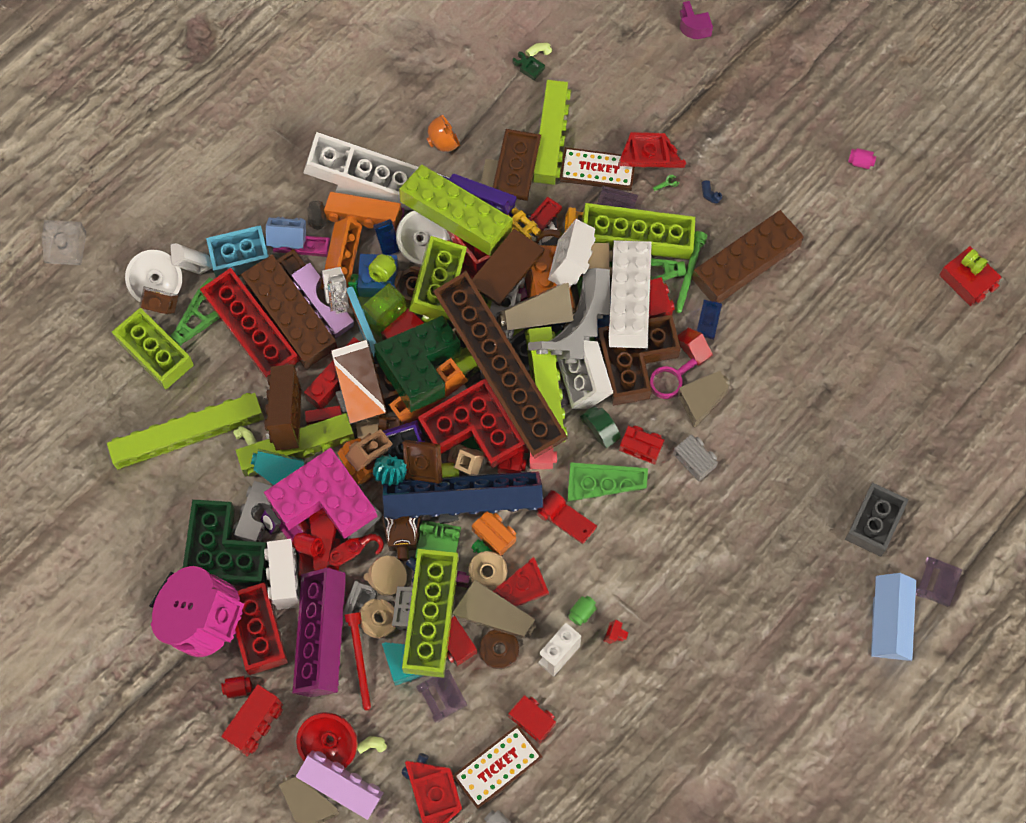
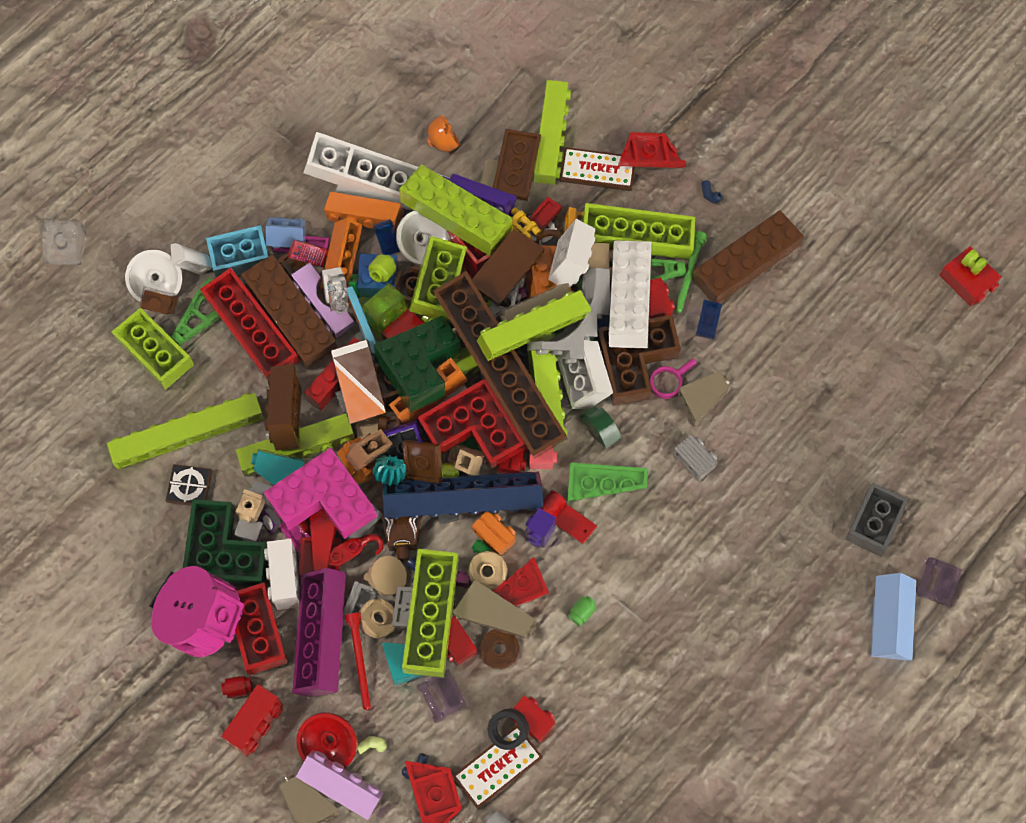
yellowish green arm [233,426,257,445] -> none
red brick [292,532,323,557] -> none
red piece [305,405,342,426] -> none
clear smoke brick [307,201,327,230] -> none
bright green hinge [415,521,461,558] -> none
dark green plate [512,51,545,80] -> none
yellowish green arm [525,42,552,57] -> none
white panel [538,623,581,677] -> none
plate [597,186,638,209] -> none
red tile [603,620,629,644] -> none
red brick [619,425,664,465] -> none
bright green hand [653,175,679,191] -> none
slope [677,328,713,366] -> none
magenta brick [680,1,713,39] -> none
dark pink brick [848,148,877,169] -> none
none -> tile [165,464,212,506]
none -> tan brick [235,489,265,523]
none -> red tile [288,239,329,267]
none -> lime brick [477,290,592,361]
none -> black tyre [487,708,529,750]
none -> dark purple brick [525,508,556,548]

